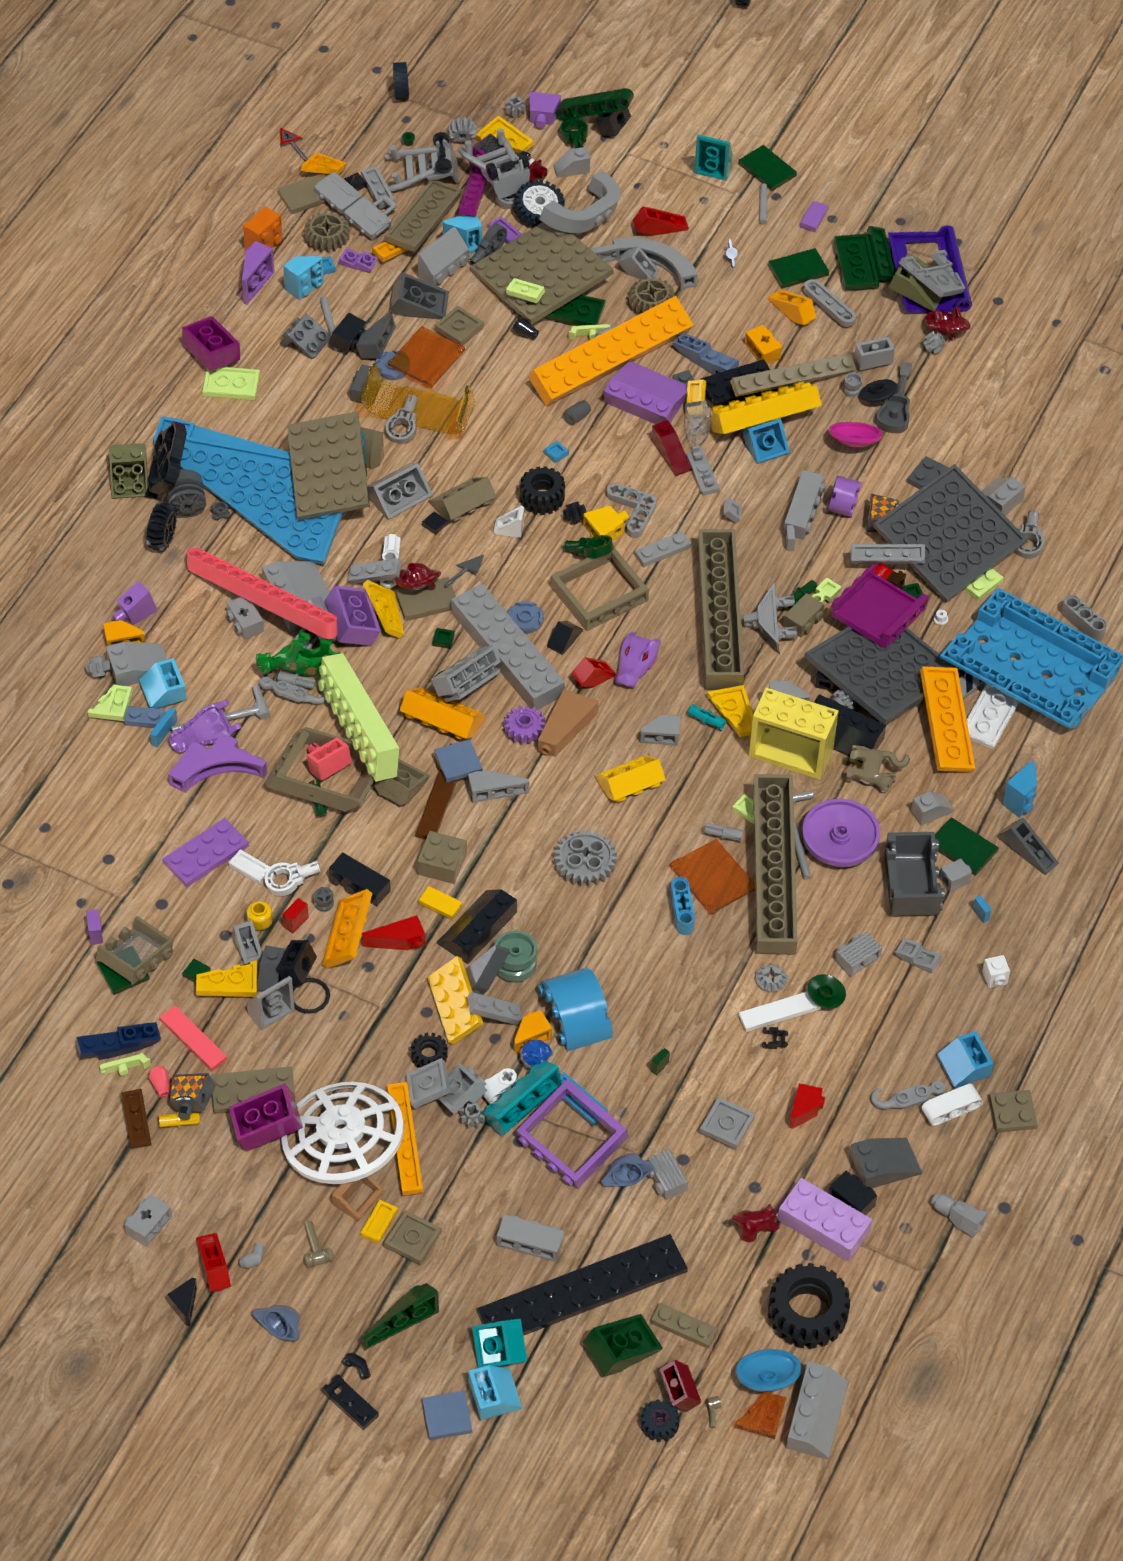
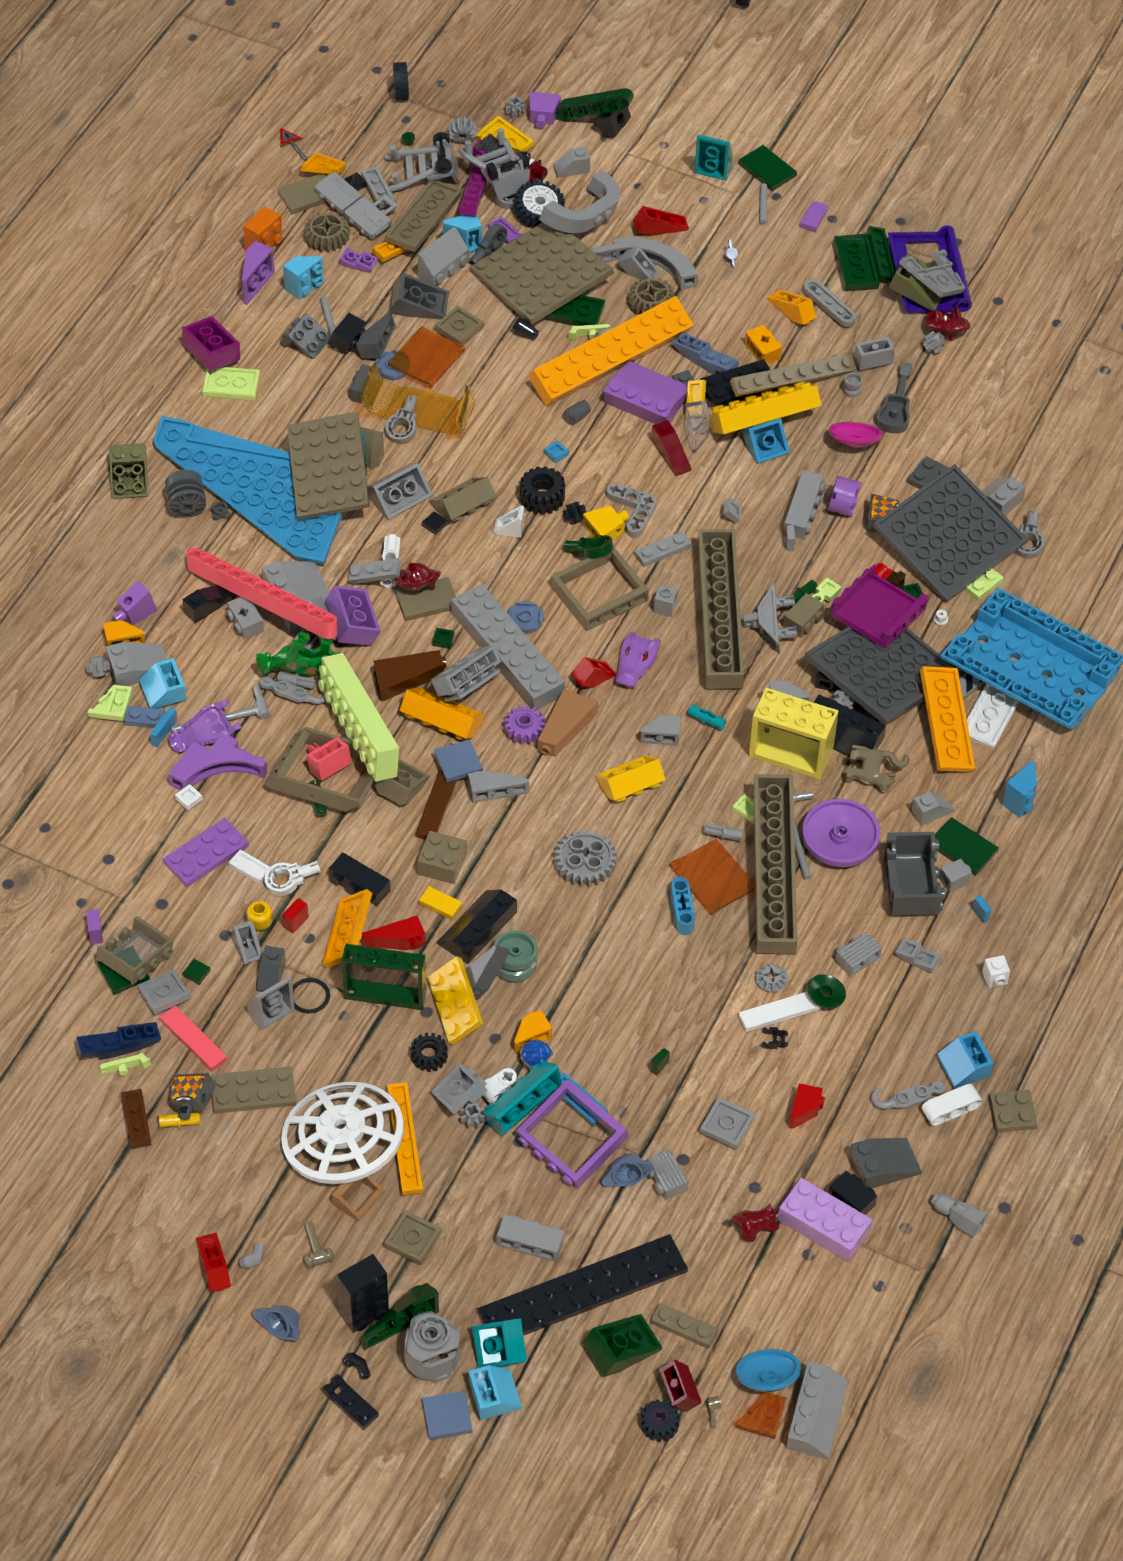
light grey brick [125,1194,172,1247] -> none
black piece [145,421,187,499] -> none
black gear [146,502,177,551] -> none
coral cone [148,1066,171,1098] -> none
black slope [167,1278,197,1326] -> none
yellow wing [196,960,257,997] -> none
magenta brick [229,1083,303,1151] -> none
black brick [276,940,317,986] -> none
dark grey wheel [314,887,334,912] -> none
dark azure tile [323,256,336,275] -> none
yellow tile [360,1199,398,1244] -> none
yellow wing [363,580,405,639] -> none
light grey plate [406,1058,451,1109] -> none
dark grey piece [444,554,484,587] -> none
light grey plate [467,992,522,1025] -> none
yellowish green plate [506,278,545,303] -> none
dark azure cylinder [537,967,613,1052] -> none
black slope [547,621,583,655] -> none
dark green pin [560,119,588,149] -> none
light grey plate [686,446,720,496] -> none
yellow wing [707,685,754,737] -> none
dark green tile [768,248,829,288] -> none
black tyre [768,1263,850,1349] -> none
light grey tile [851,544,925,564] -> none
black wheel [860,379,898,402] -> none
dark grey slope [1000,817,1059,875] -> none
light grey beam [1062,595,1107,642] -> none
none -> light grey tile [137,969,191,1015]
none -> white plate [175,784,203,810]
none -> black slope [182,585,239,624]
none -> black brick [336,1254,389,1333]
none -> dark green window [342,944,427,1010]
none -> reddish brown slope [373,650,446,701]
none -> light grey piece [404,1311,460,1383]
none -> light grey brick [654,585,678,617]

